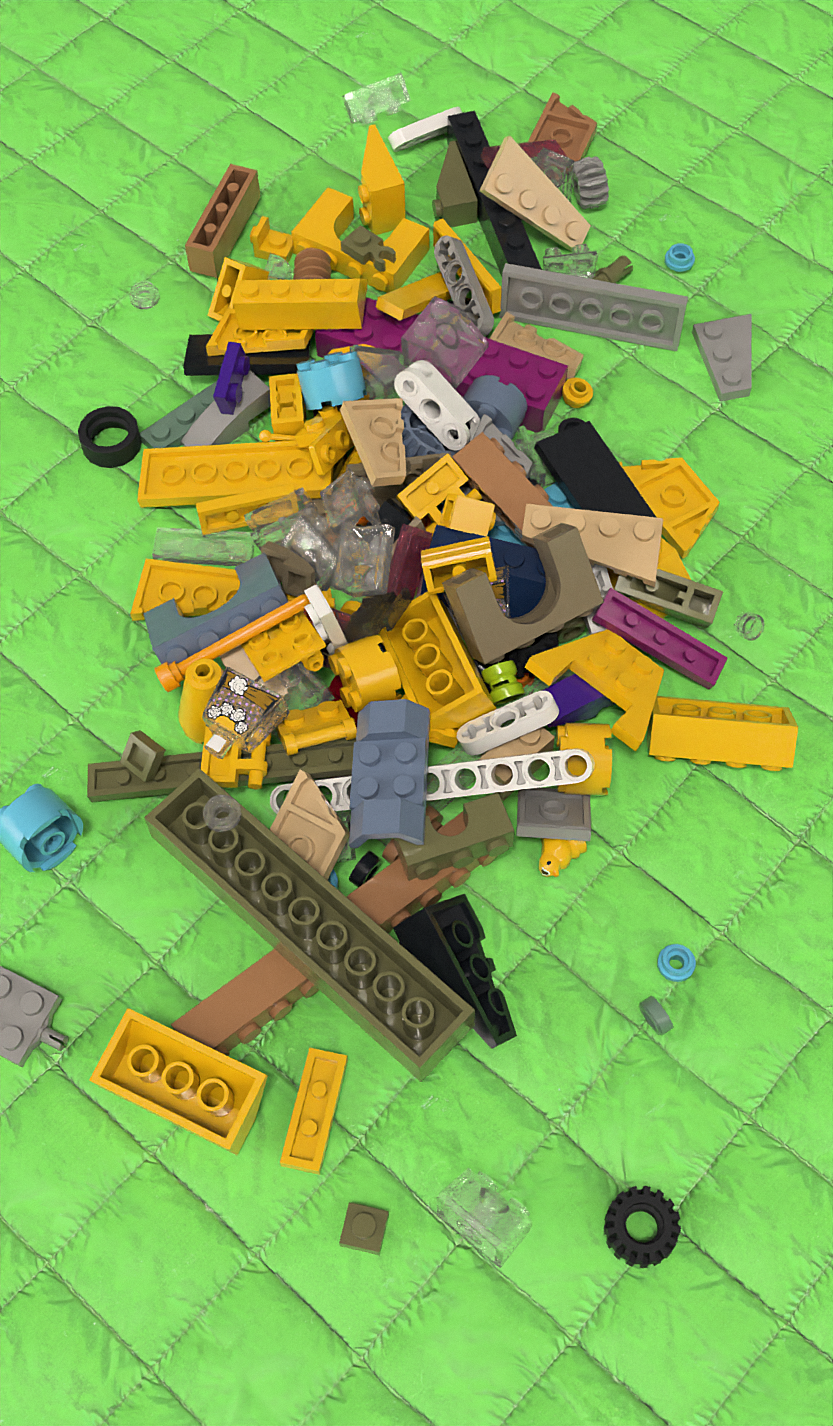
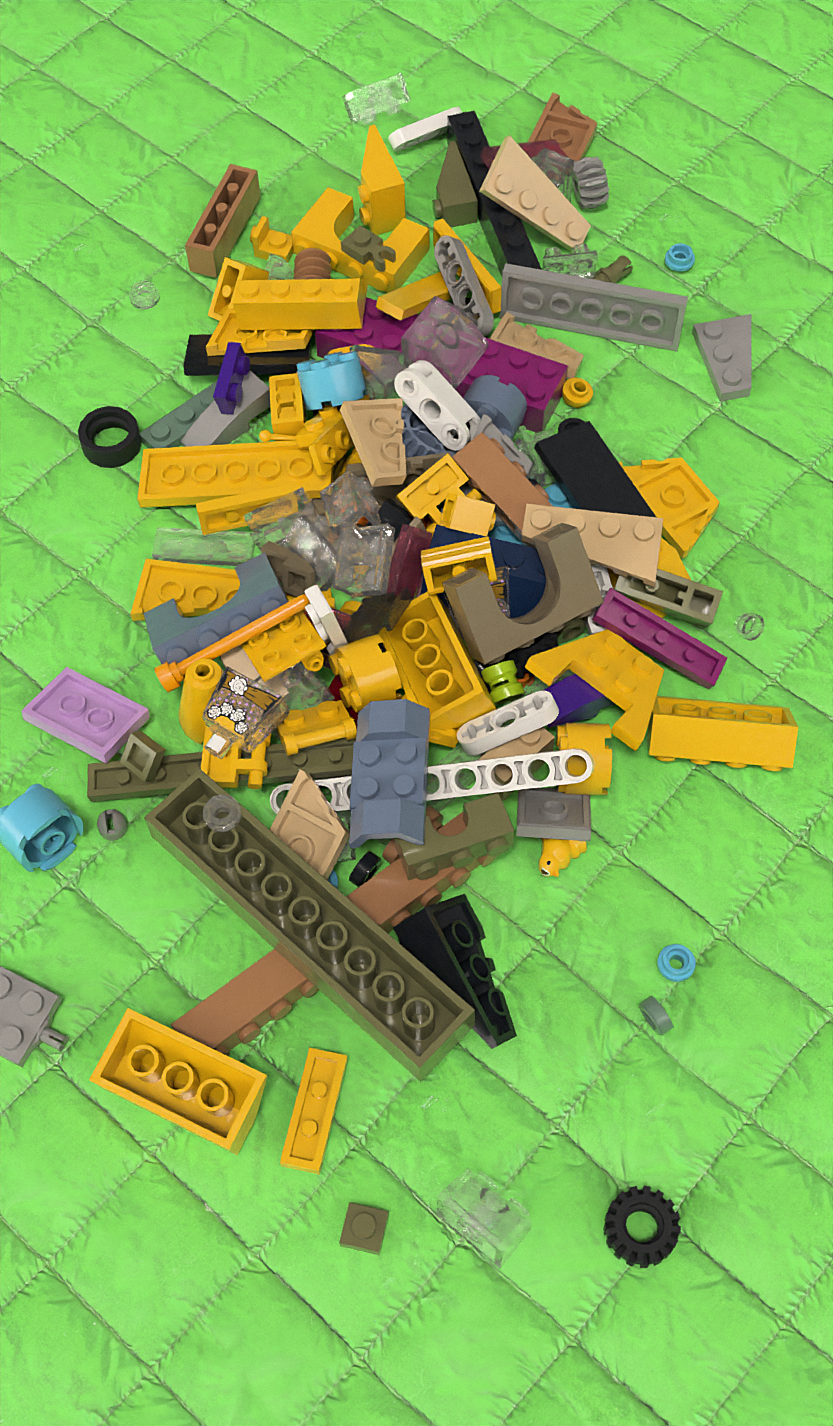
none -> lavender plate [21,667,150,763]
none -> light grey hinge [97,809,127,841]

